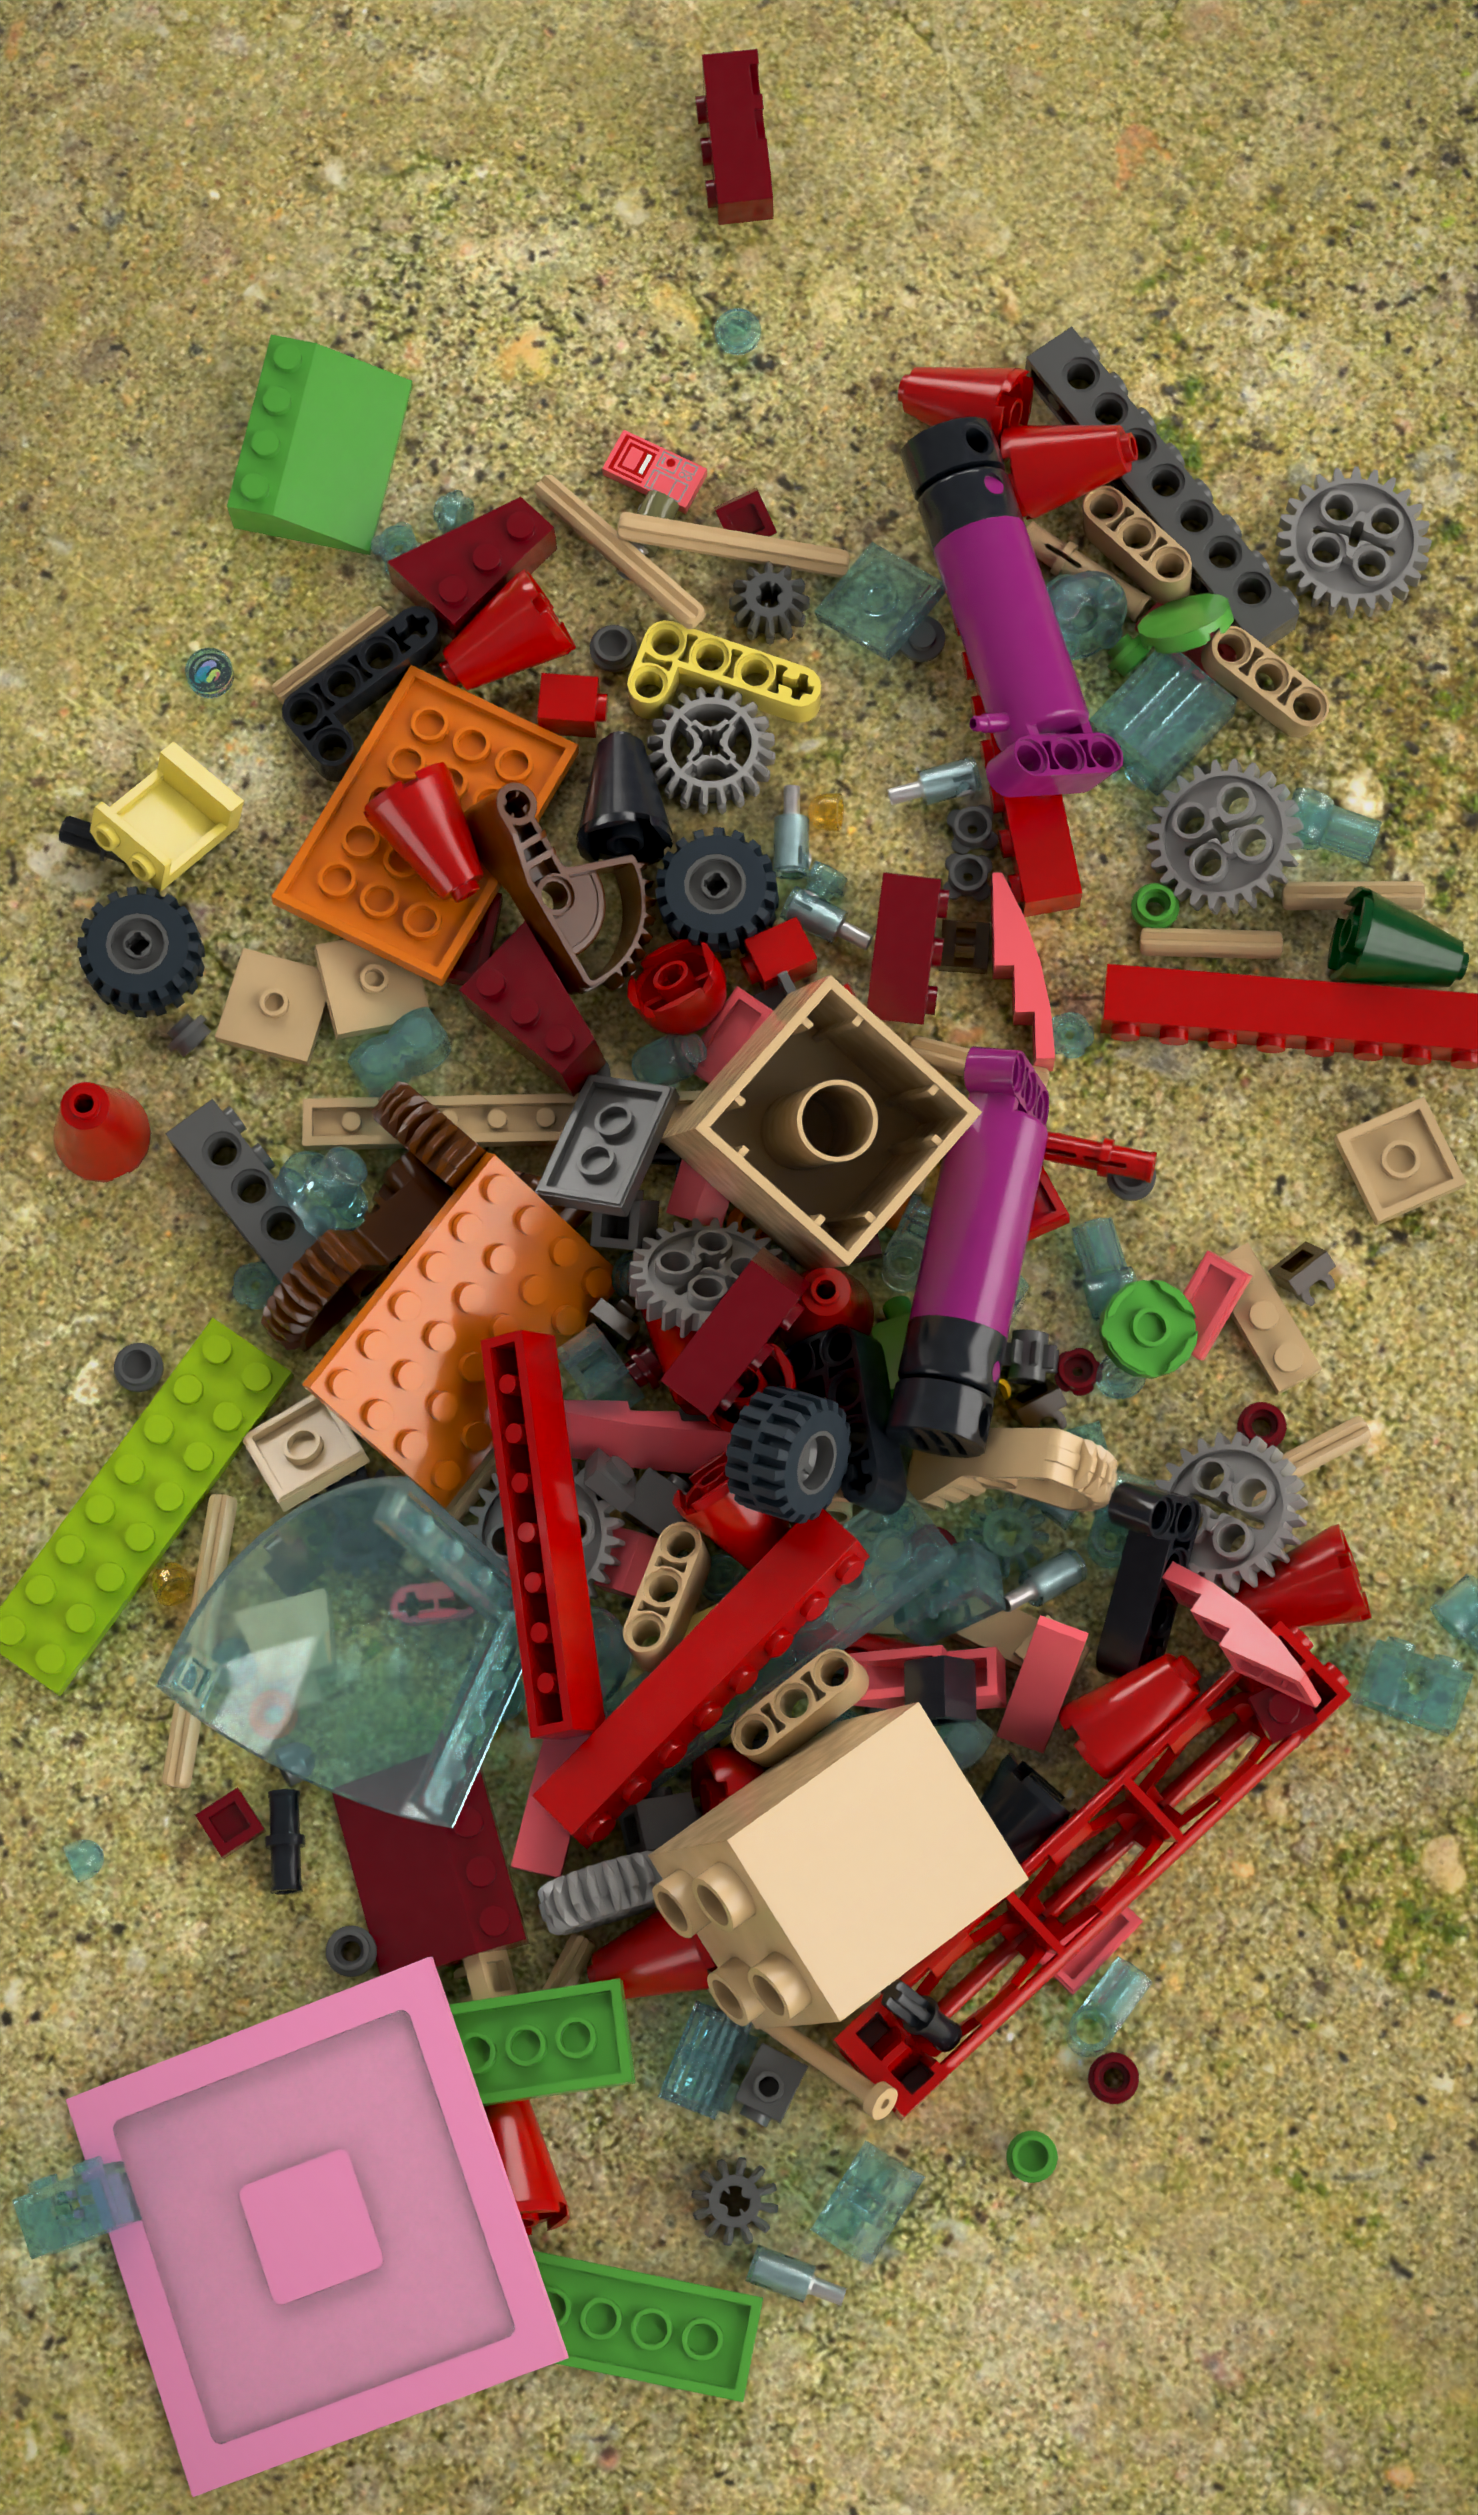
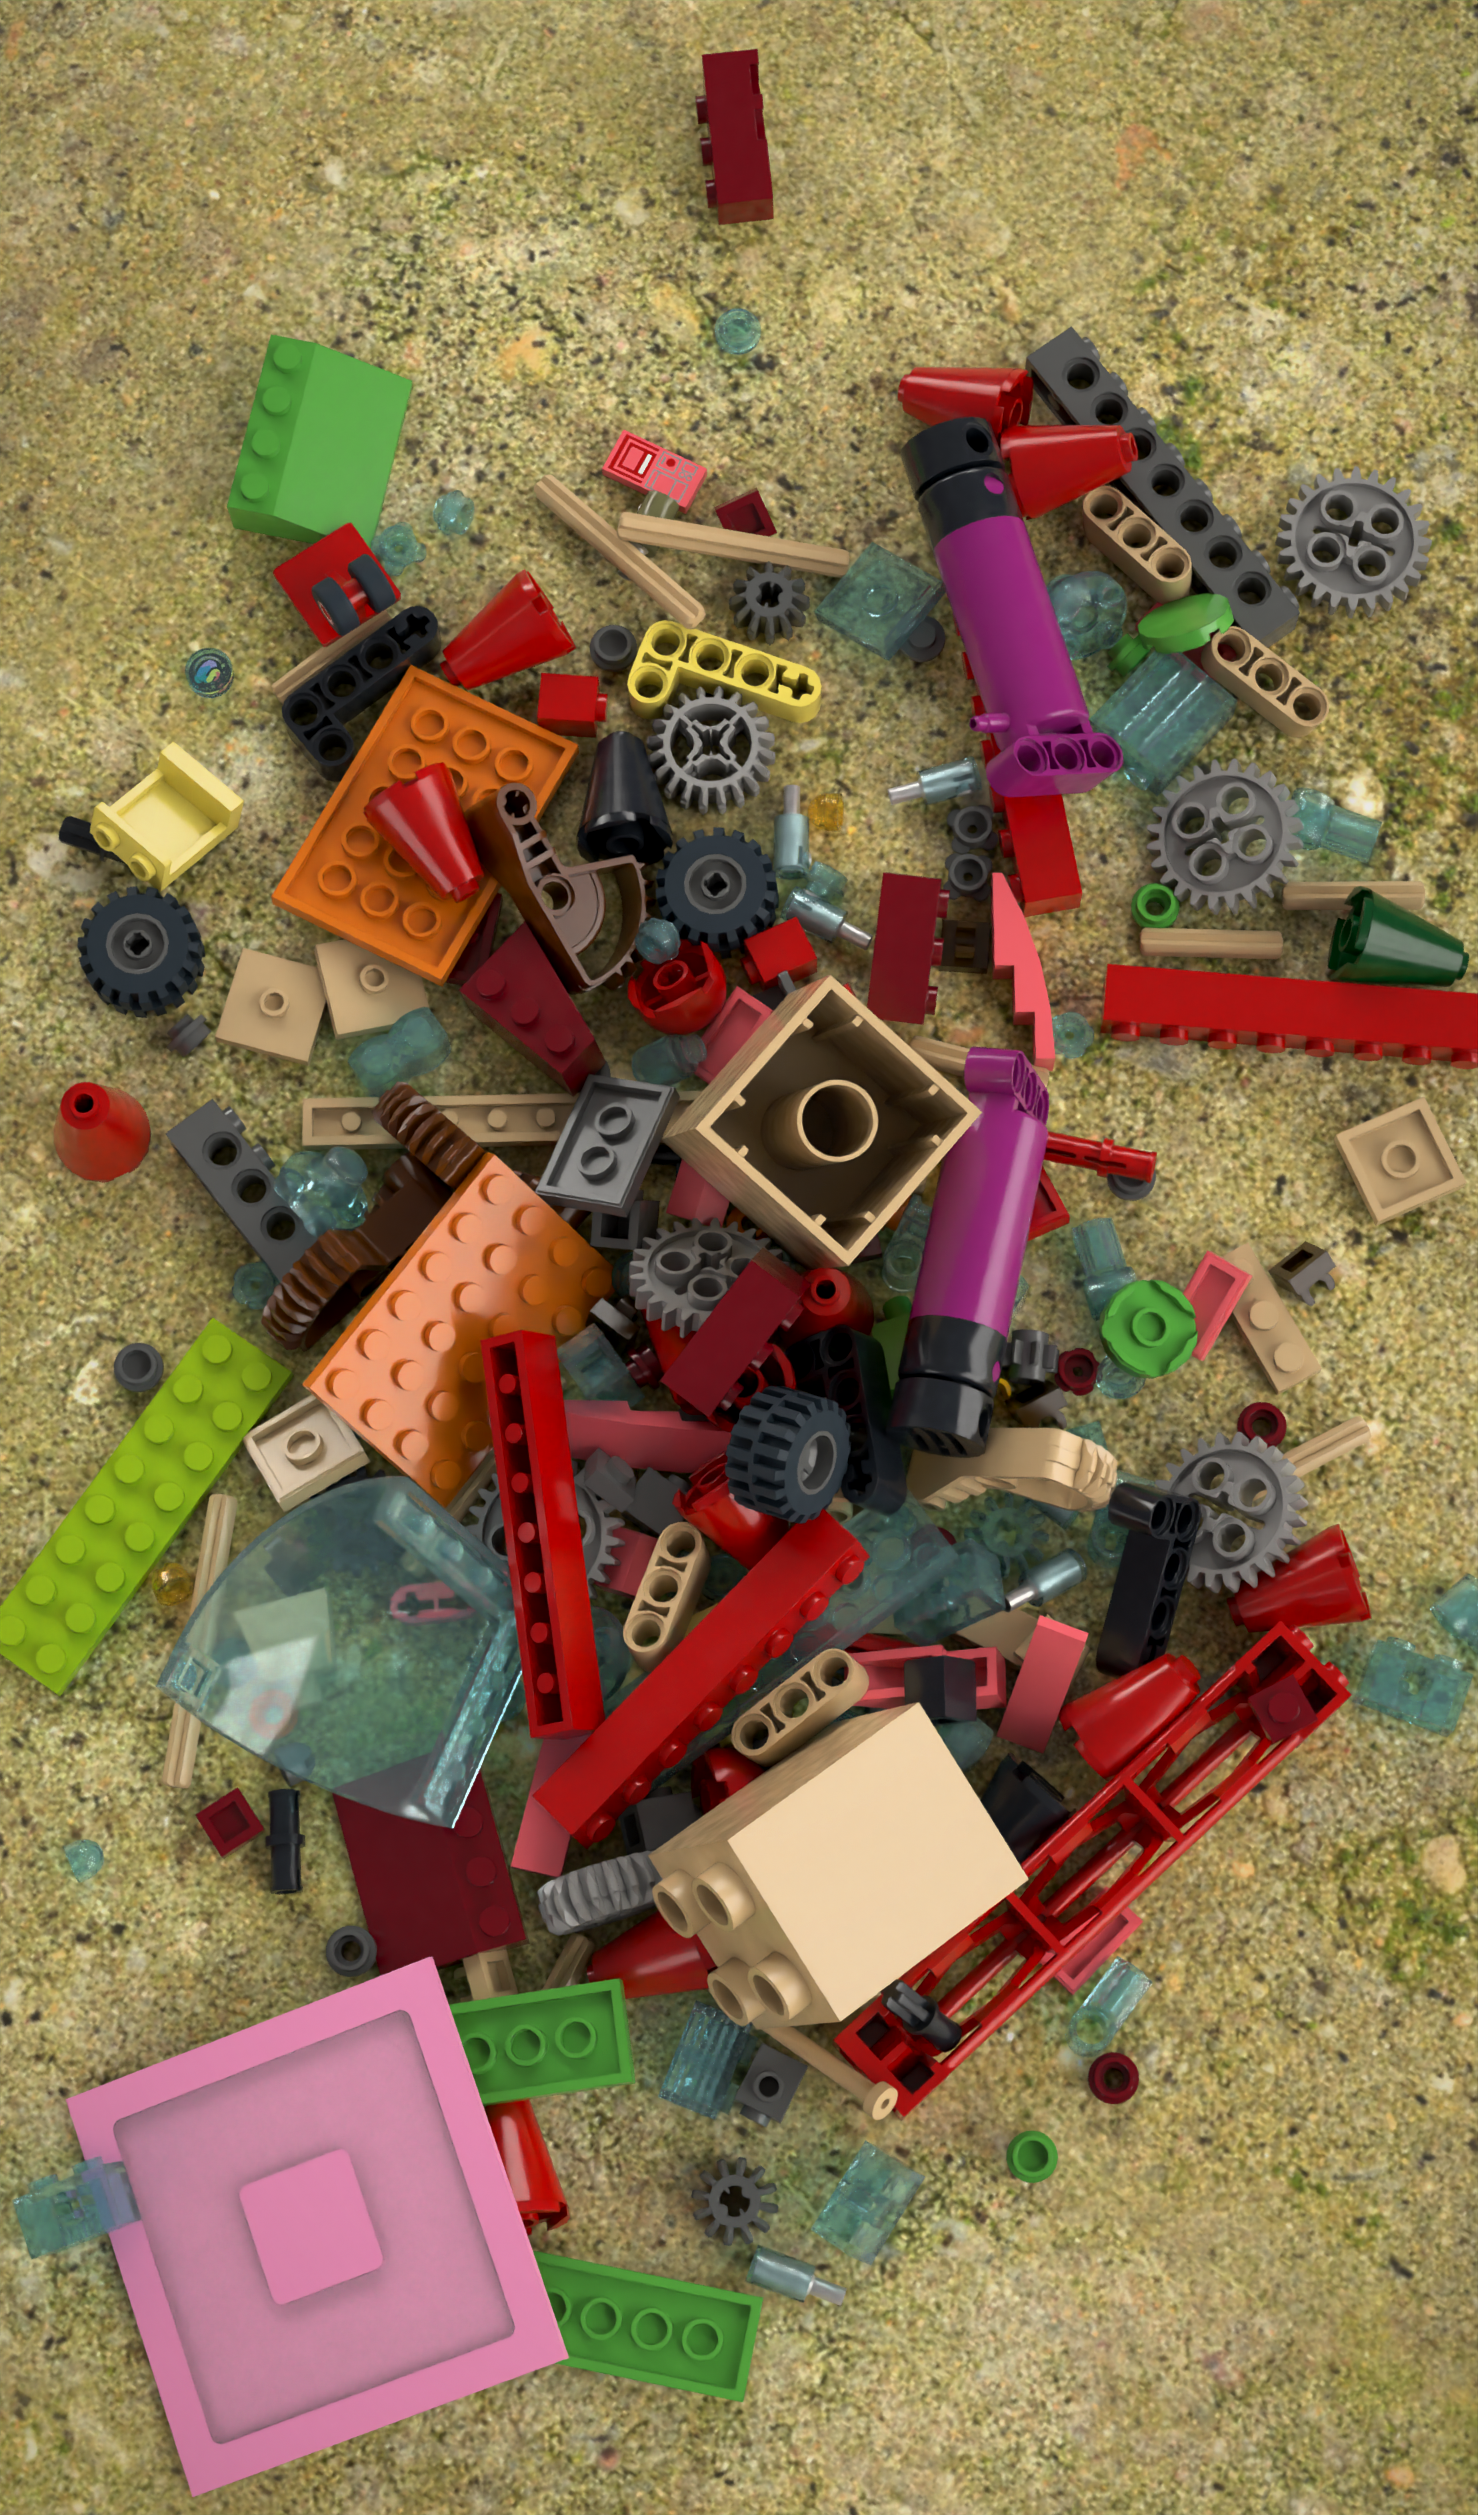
dark red wedge [387,497,557,640] -> none
tan pin [1026,521,1151,623] -> none
coral slope [1162,1562,1321,1708] -> none
none -> red plate [273,522,401,647]
none -> clear light blue plate [635,918,681,964]

